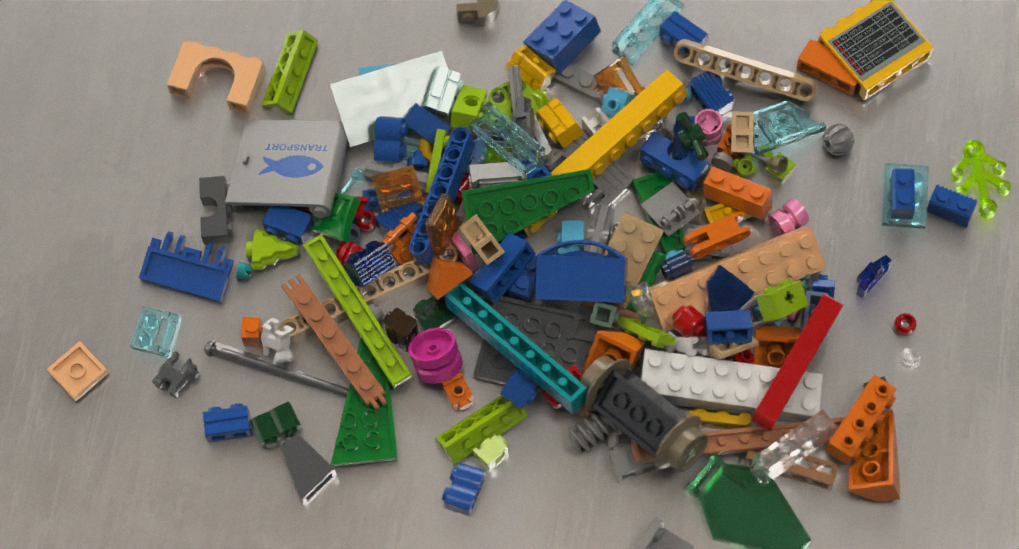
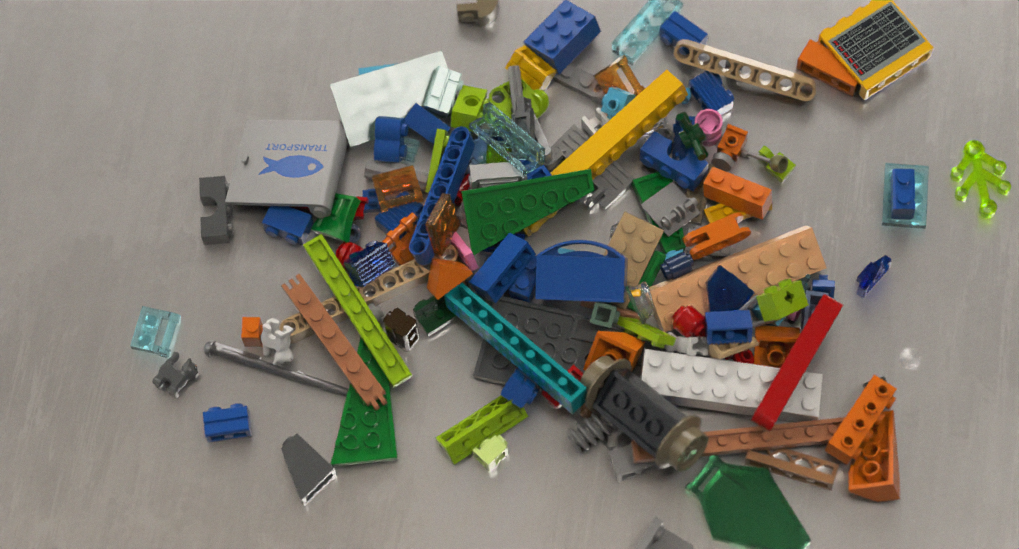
light nougat plate [46,341,109,402] -> none
blue hinge [139,231,234,302] -> none
light nougat arch [167,41,266,114] -> none
teal hinge [236,262,252,280] -> none
lime rock [246,229,299,271] -> none
dark green brick [249,402,302,449] -> none
lime fence [261,30,318,114] -> none
clear light blue hand [341,168,365,194] -> none
red plate [355,210,376,231] -> none
blue tile [407,150,428,172] -> none
dark pink wheel [408,328,463,384] -> none
yellow arm [419,137,433,164] -> none
orange brick [442,372,474,411] -> none
blue brick [442,462,486,516] -> none
tan brick [459,214,505,265] -> none
yellow brick [537,98,583,148] -> none
medium azure brick [557,220,584,251] -> none
light grey piece [584,204,614,255] -> none
yellow plate [688,409,751,430] -> none
tan slope [731,111,754,153] -> none
lime plate [733,154,757,178] -> none
clear brick [749,409,837,486] -> none
clear light blue wing [753,100,827,156] -> none
bright pink wheel [768,198,810,236] -> none
light grey piece [822,124,855,156] -> none
red plate [894,313,917,335] -> none
blue brick [927,184,977,227] -> none

